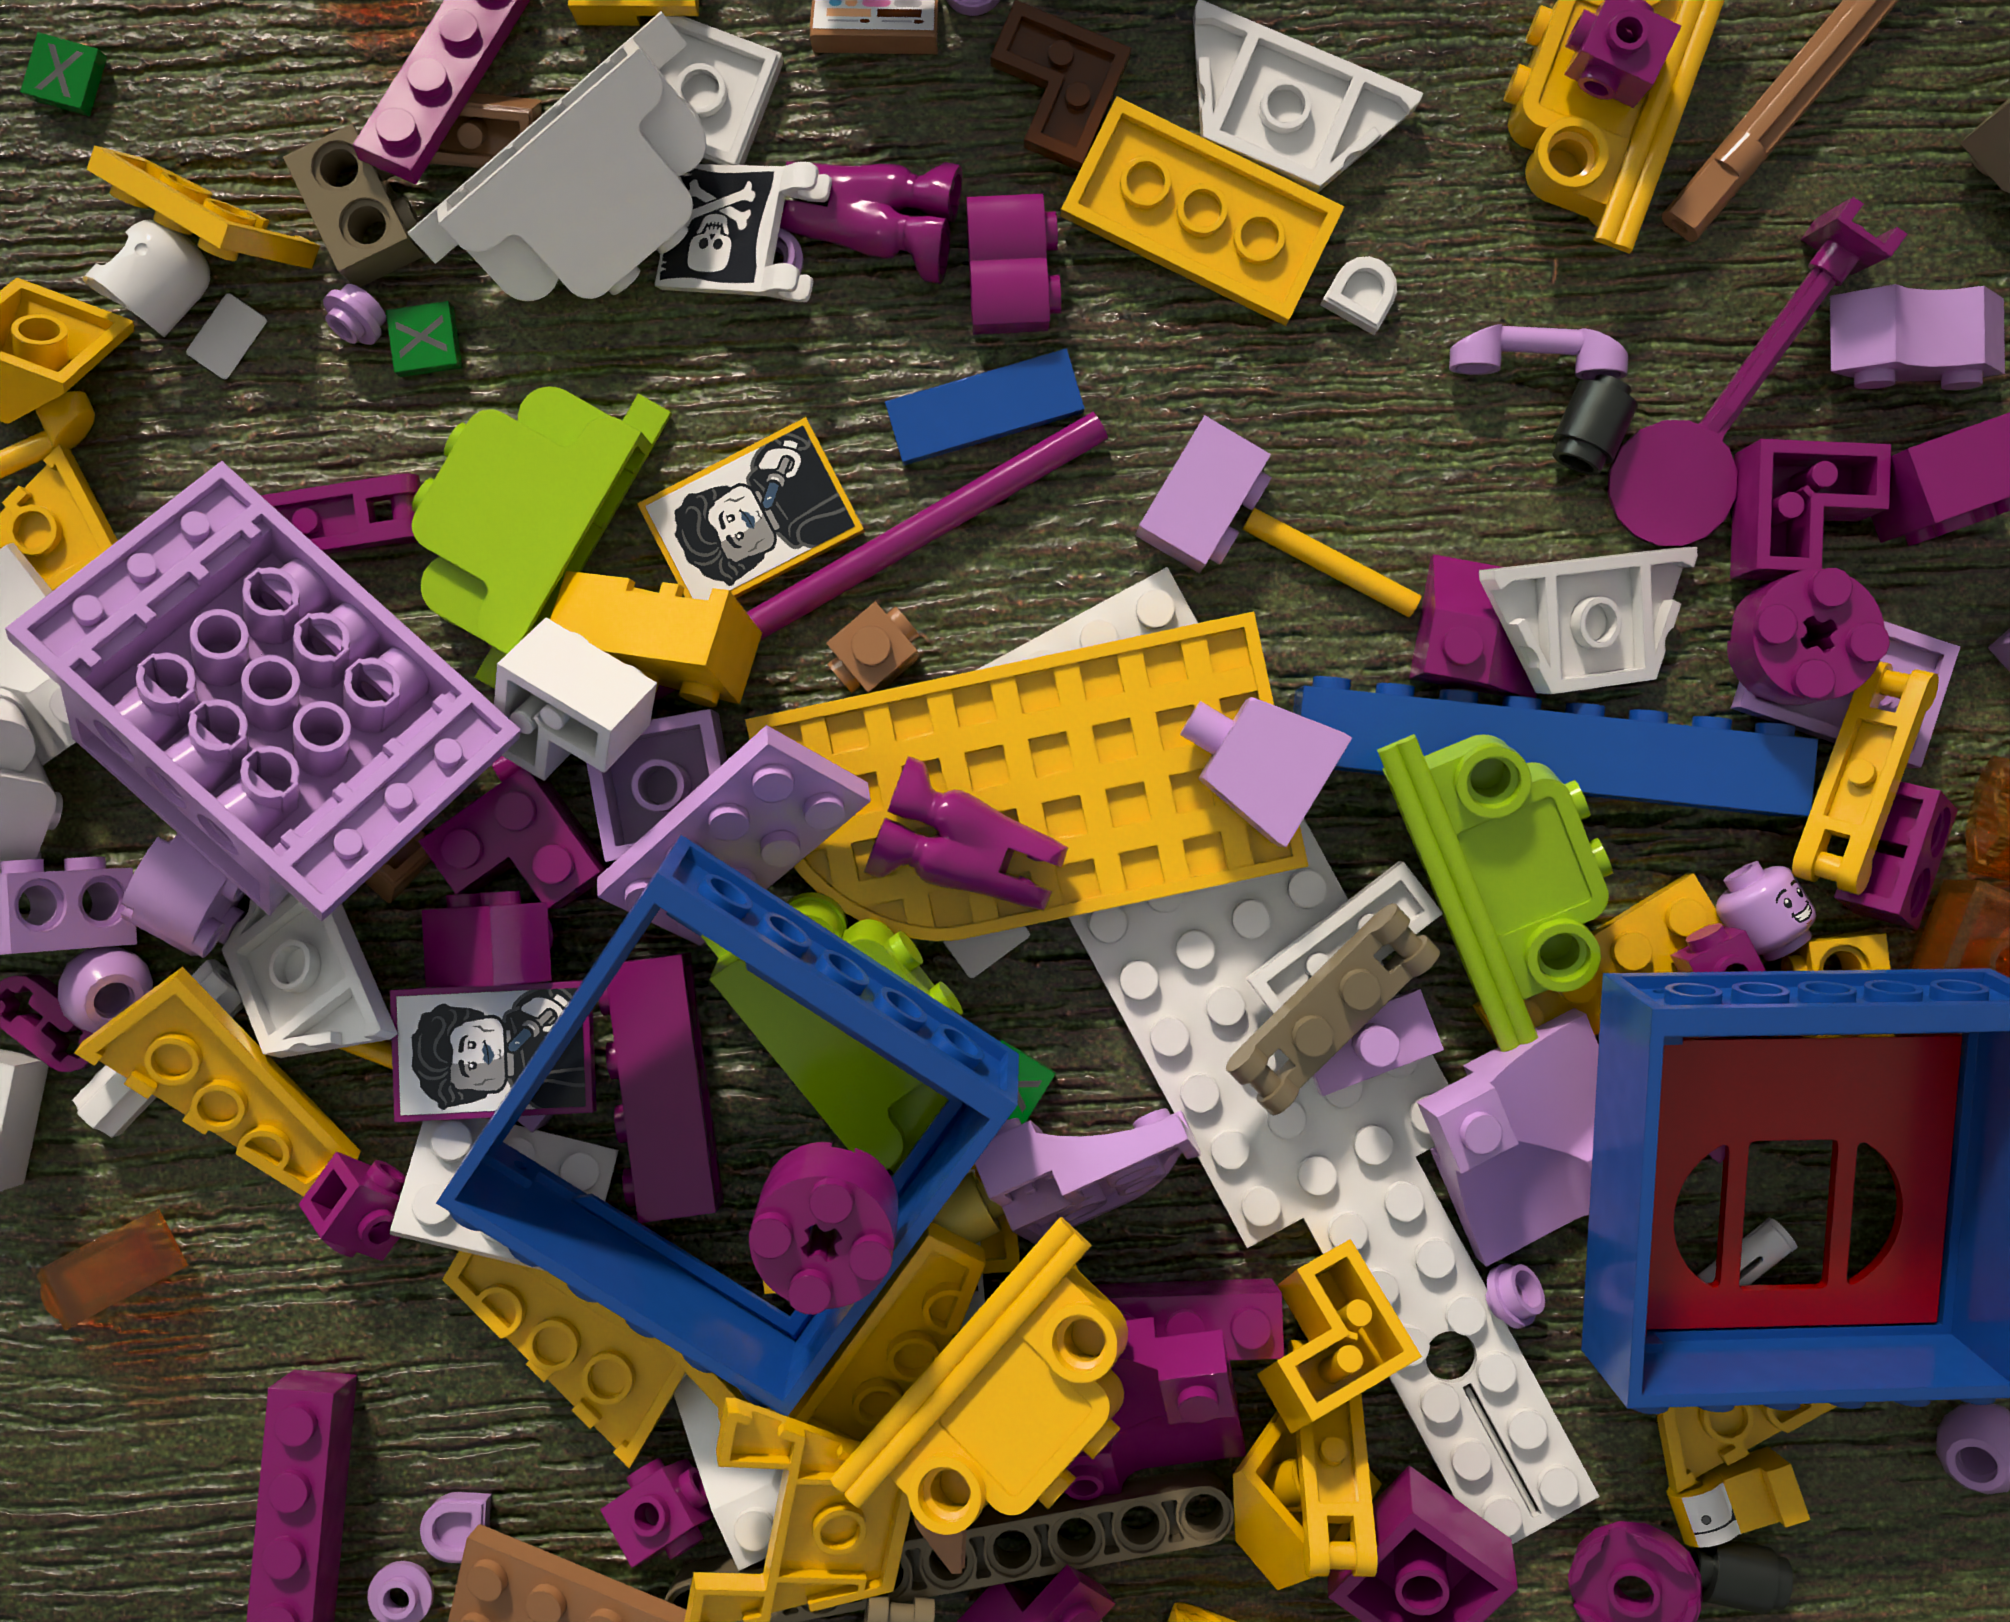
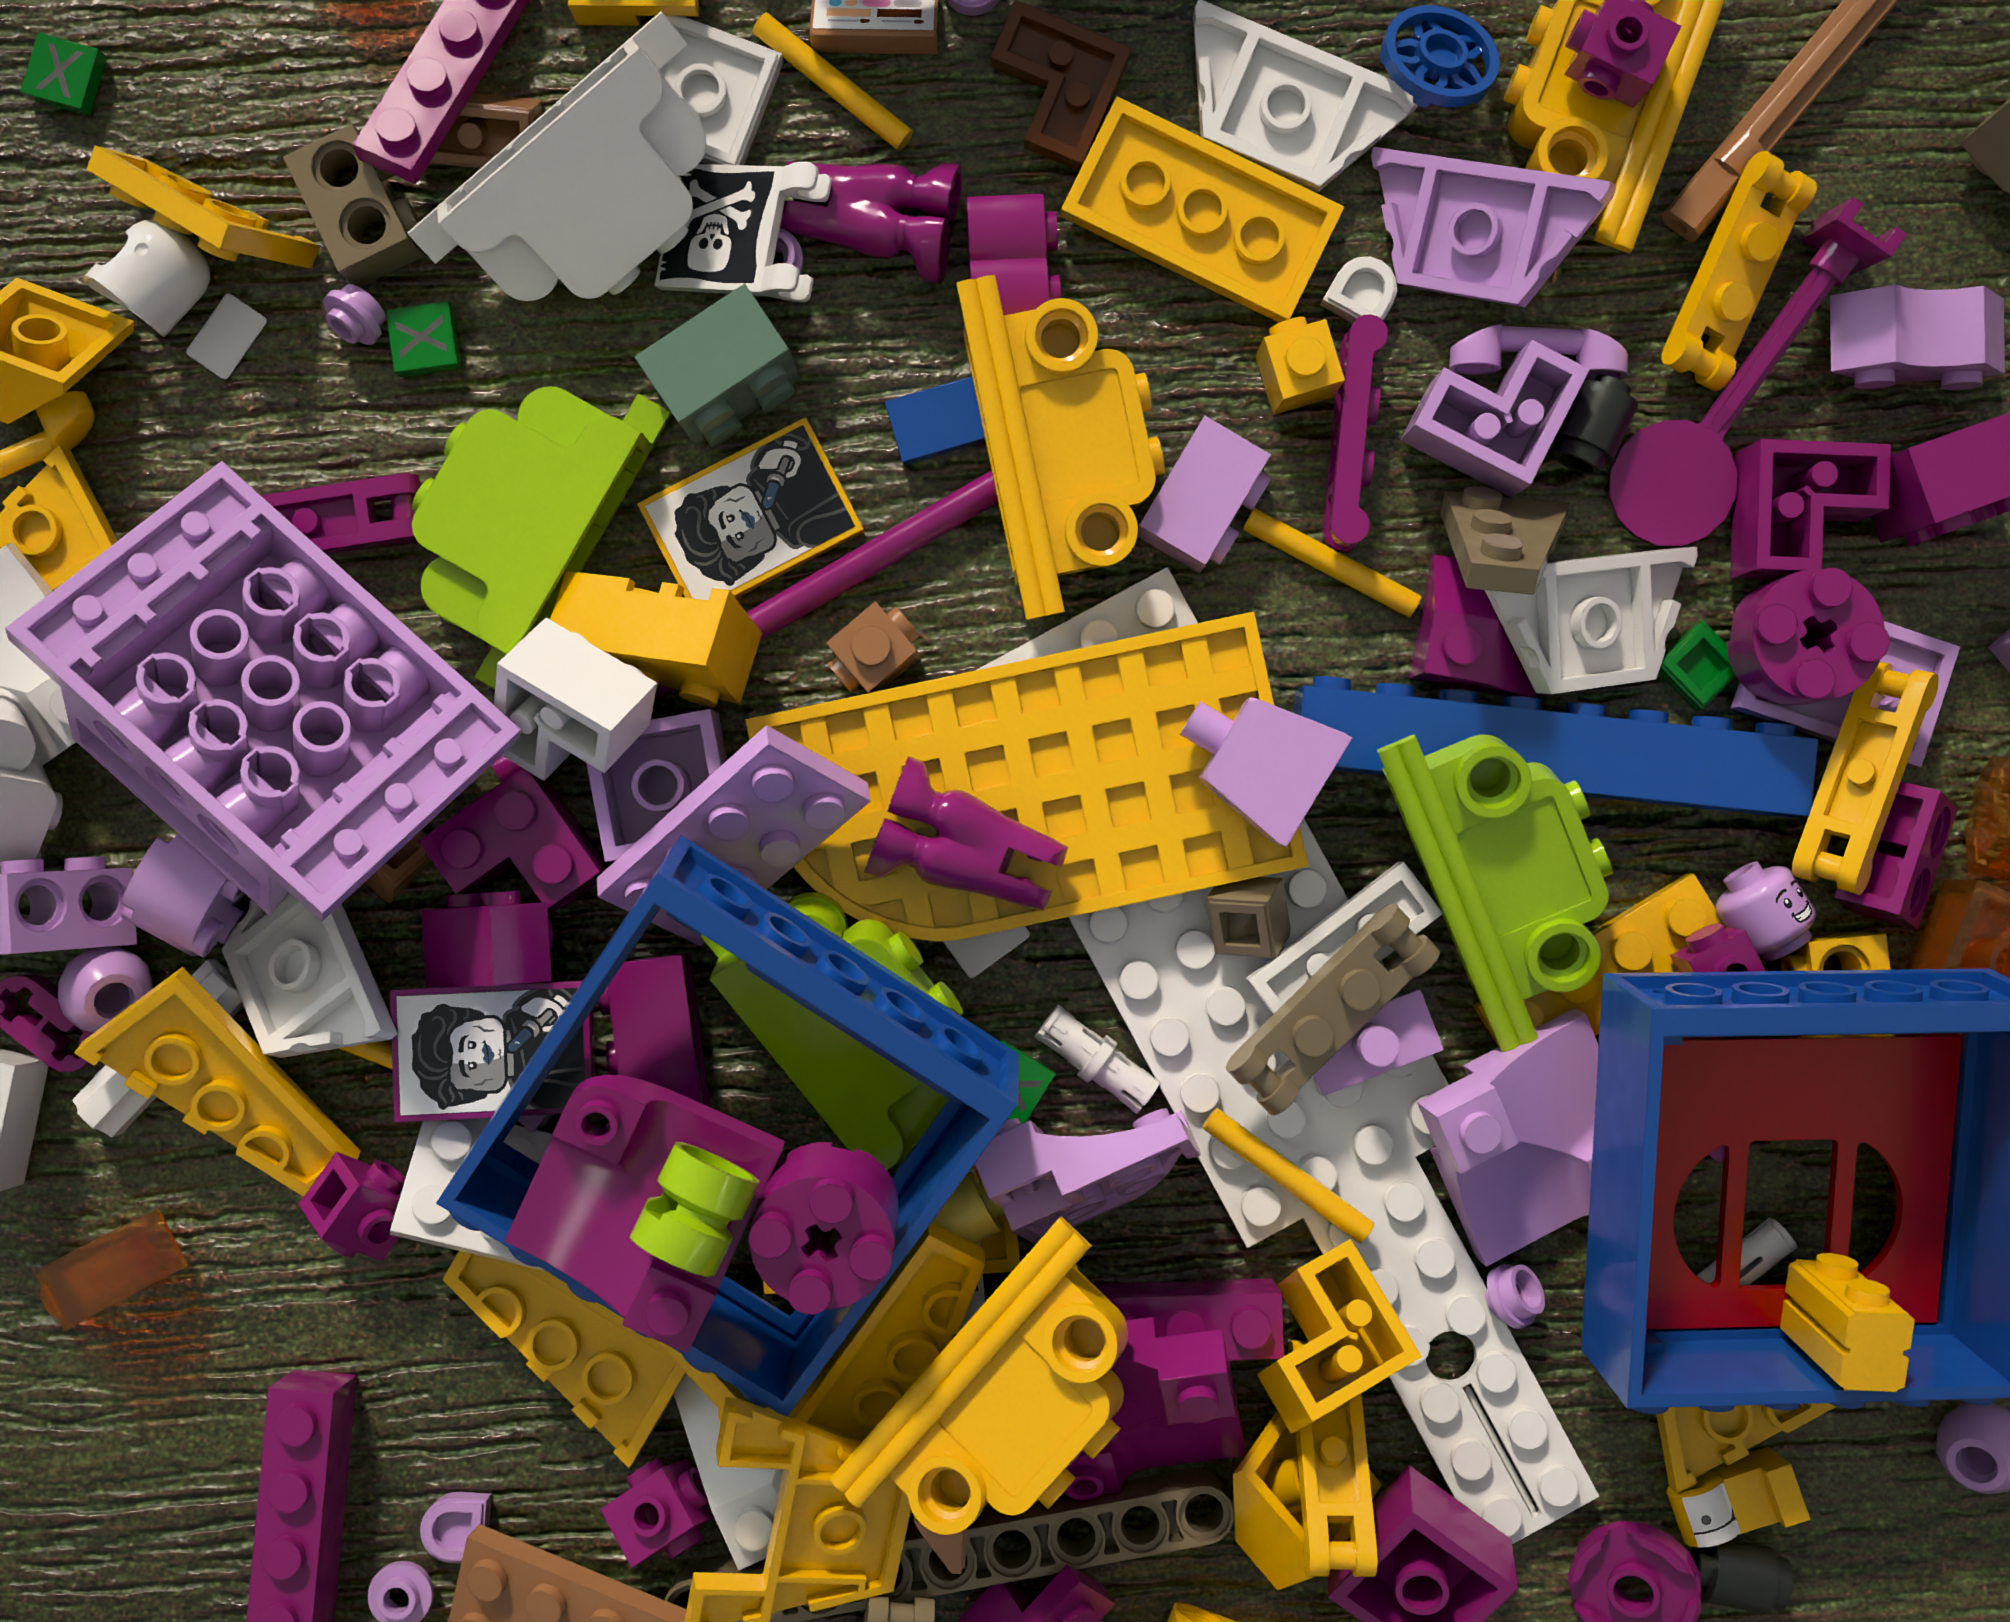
none -> magenta slope [504,1075,785,1354]
none -> lime wheel [629,1142,759,1277]
none -> sand green brick [634,283,801,448]
none -> yellow bar [752,12,913,151]
none -> yellow brick [956,275,1165,620]
none -> white pin [1034,1004,1160,1114]
none -> yellow bar [1202,1108,1375,1243]
none -> dark tan slope [1206,877,1290,958]
none -> yellow brick [1255,317,1345,415]
none -> magenta plate [1322,314,1388,553]
none -> lavender wing [1371,147,1616,308]
none -> blue wheel [1380,5,1500,108]
none -> lavender brick [1400,340,1590,498]
none -> dark tan wing [1441,486,1570,595]
none -> green tile [1658,620,1736,711]
none -> yellow plate [1661,150,1817,392]
none -> yellow brick [1780,1253,1915,1392]

